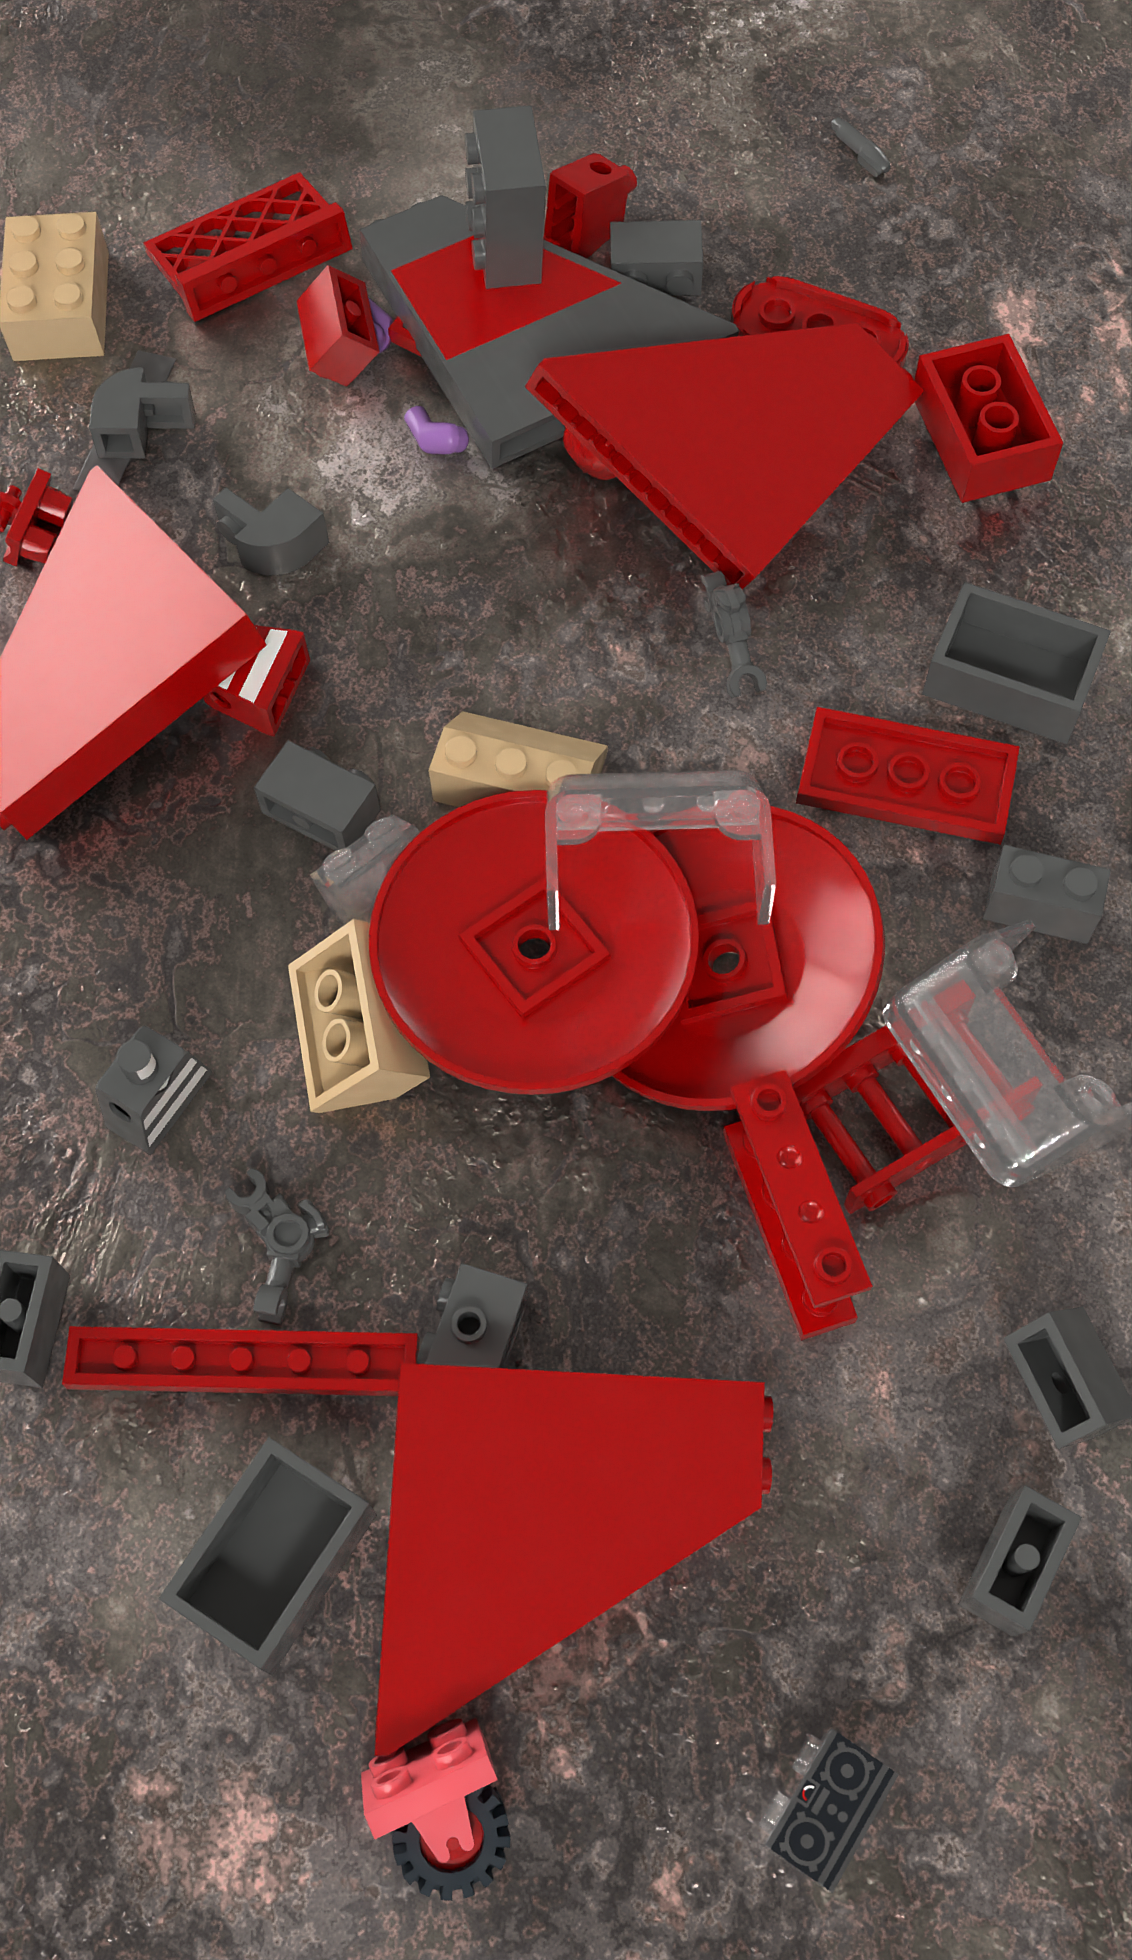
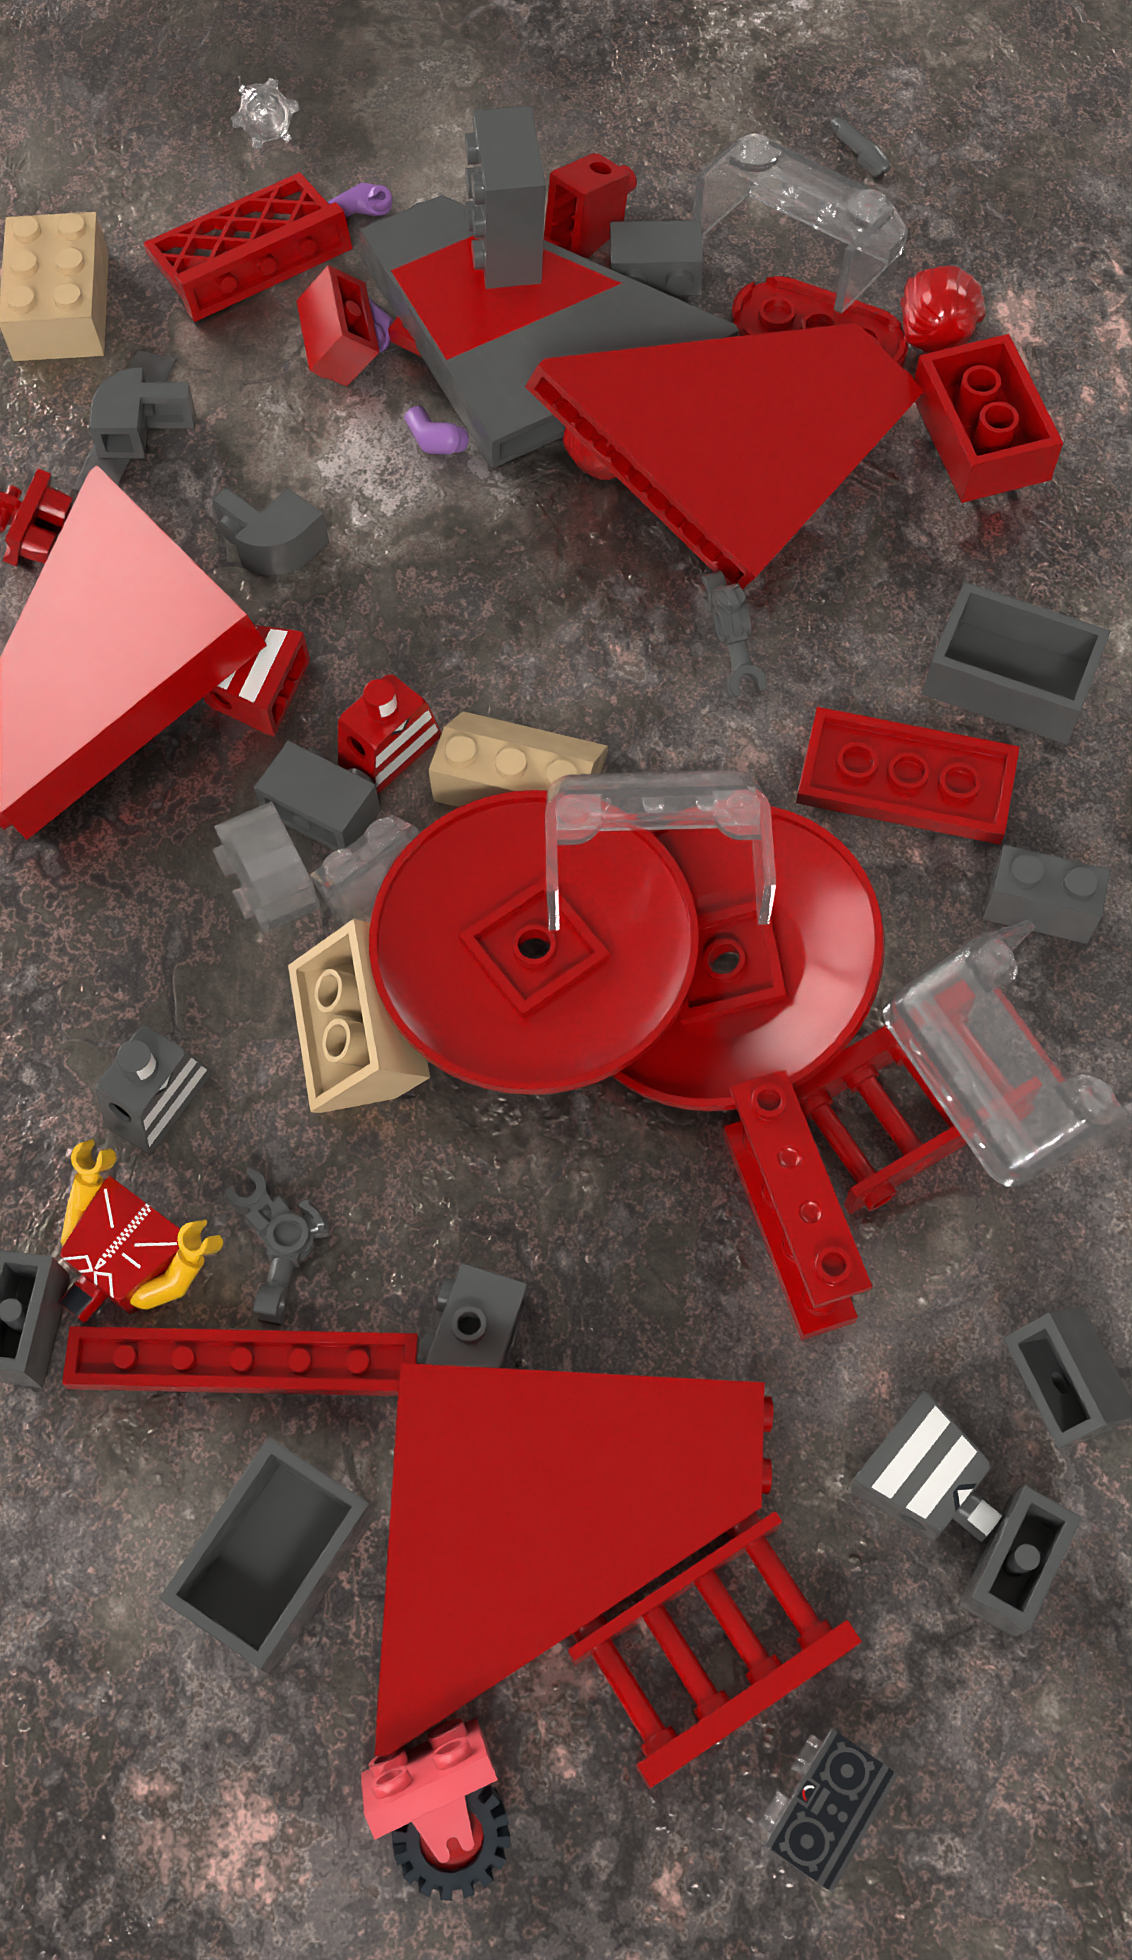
none -> torso [58,1139,223,1324]
none -> clear brick [212,801,320,934]
none -> clear rock [231,77,299,150]
none -> medium lavender arm [327,183,392,218]
none -> red torso [338,674,442,794]
none -> red fence [568,1511,862,1790]
none -> clear windscreen [693,133,908,314]
none -> torso [847,1390,1004,1542]
none -> red hair [900,265,986,353]

